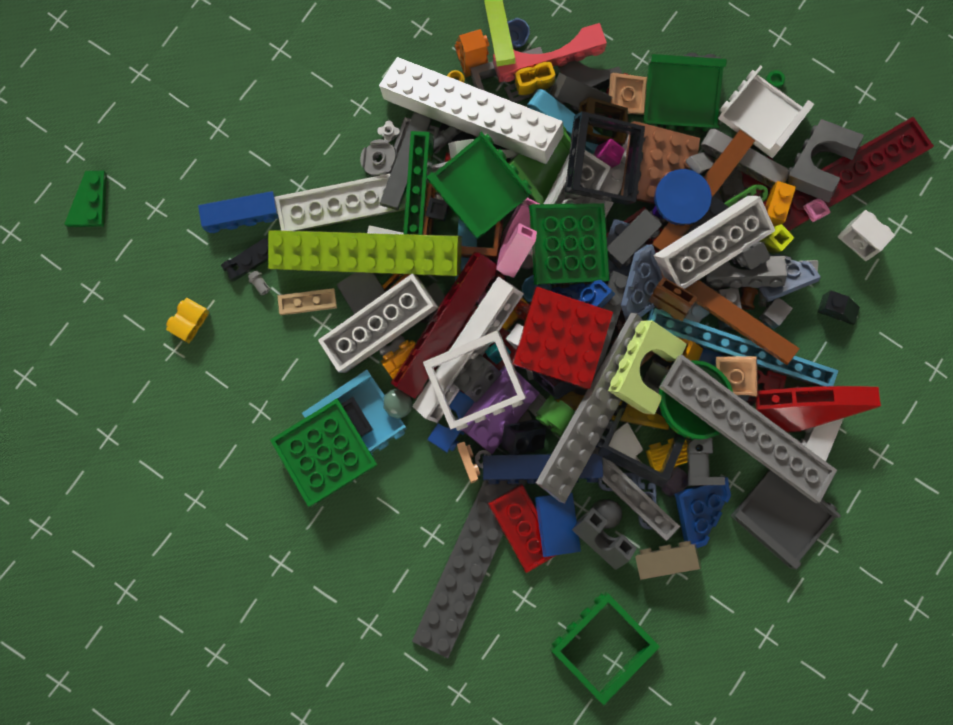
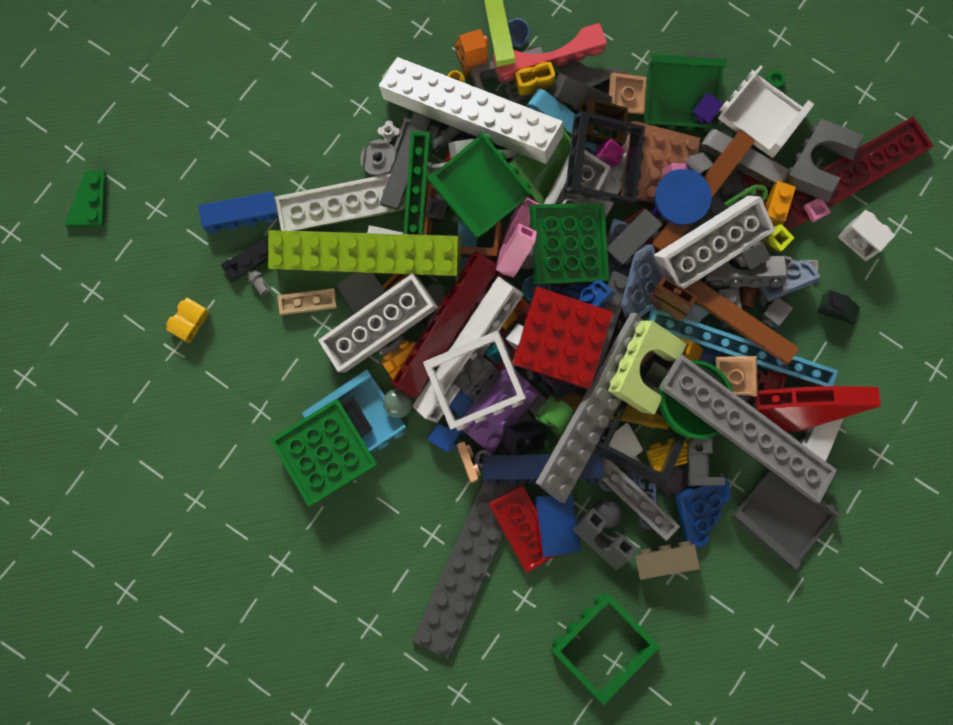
none -> bright pink tile [662,163,689,176]
none -> dark purple brick [691,93,723,124]

